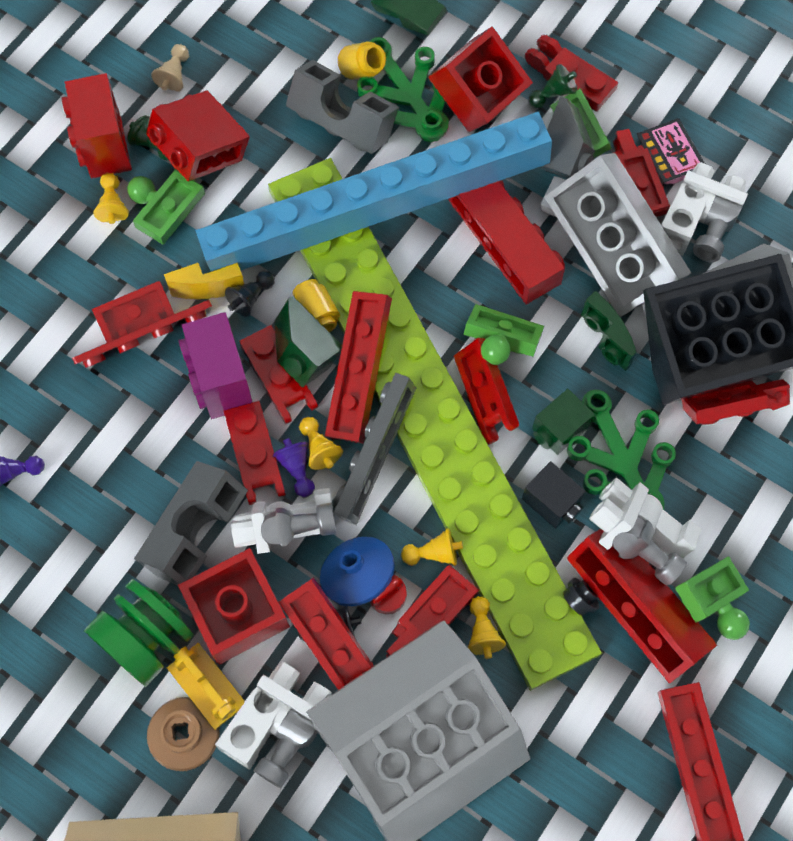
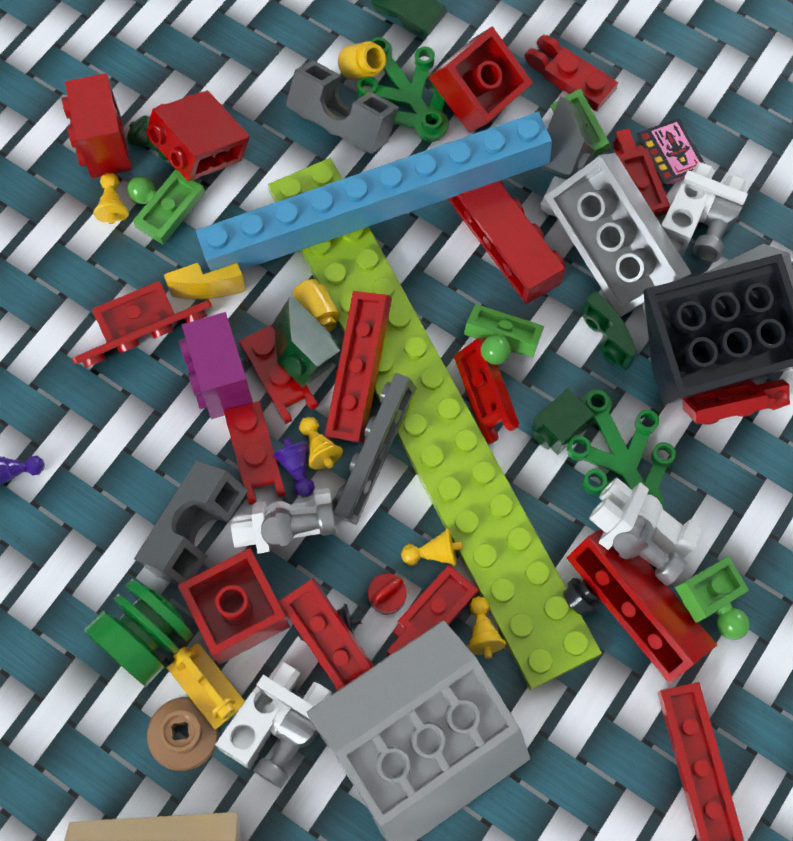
tan piece [151,44,189,92] -> none
black piece [225,270,275,317] -> none
blue dish [320,537,395,606] -> none
black brick [521,461,586,529] -> none
dark green piece [528,64,577,109] -> none

